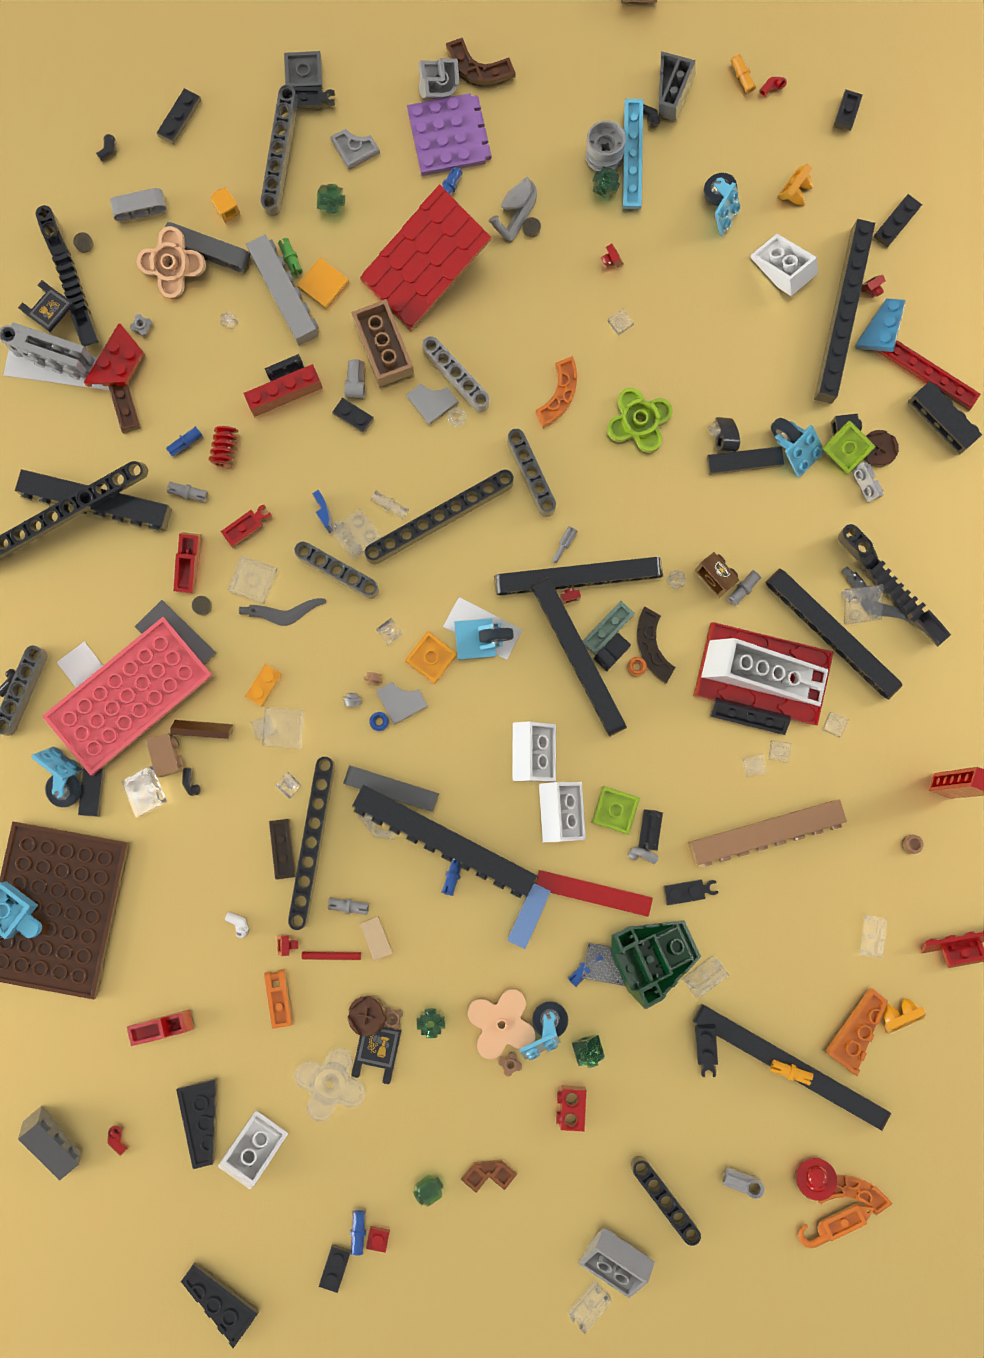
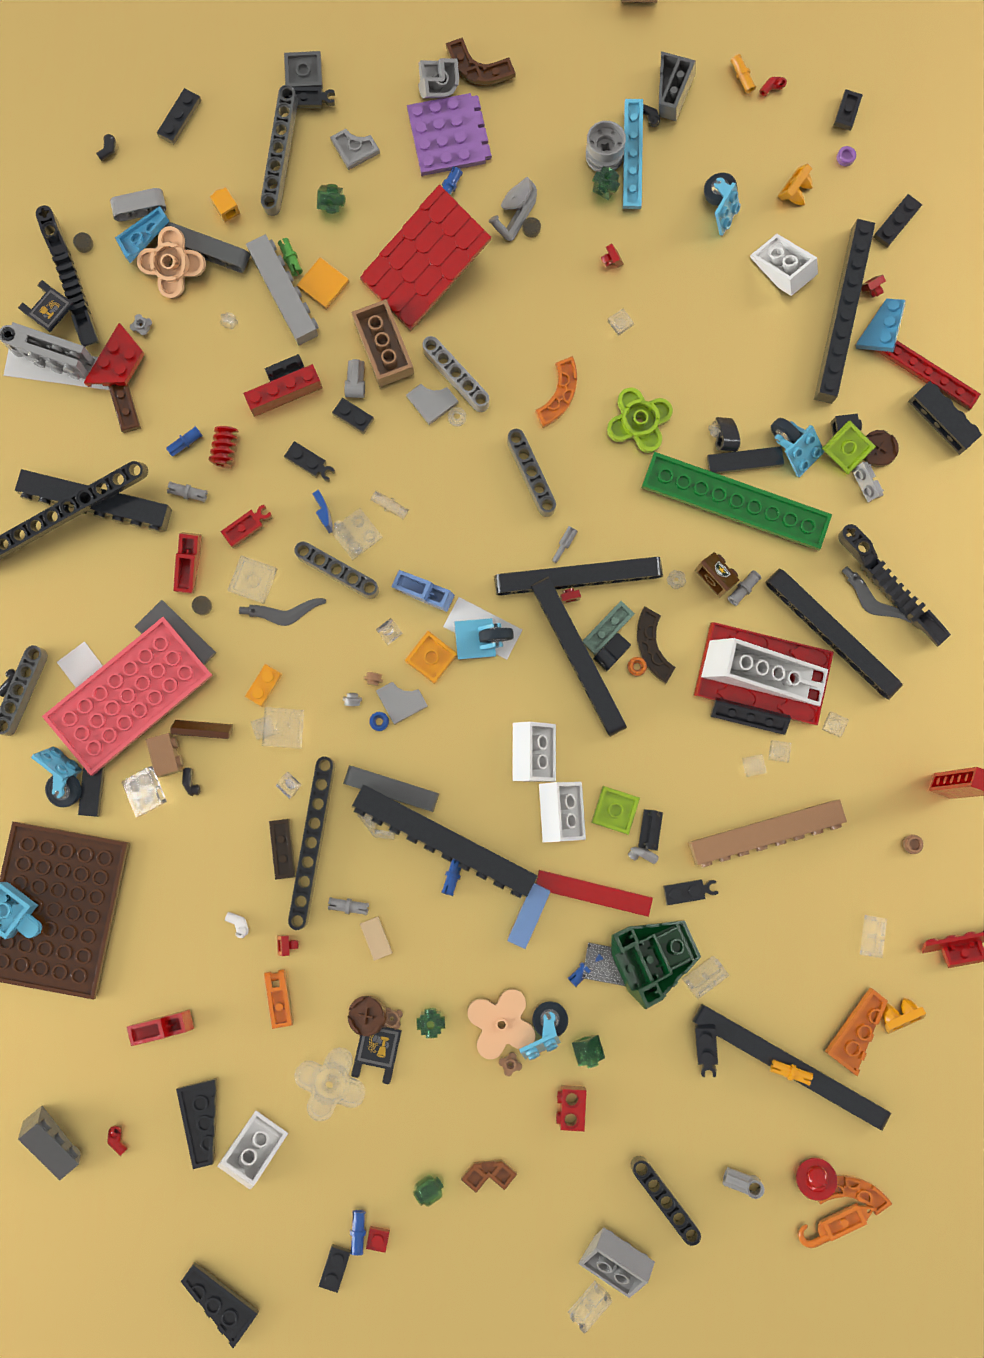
red bar [301,952,361,960] -> none
black beam [365,470,514,564] -> none
clear hinge [841,584,883,624] -> none
none -> dark azure wing [115,206,169,263]
none -> black plate [284,441,335,482]
none -> medium blue slope [391,570,455,612]
none -> green plate [641,452,832,551]
none -> medium lavender tile [837,146,856,166]

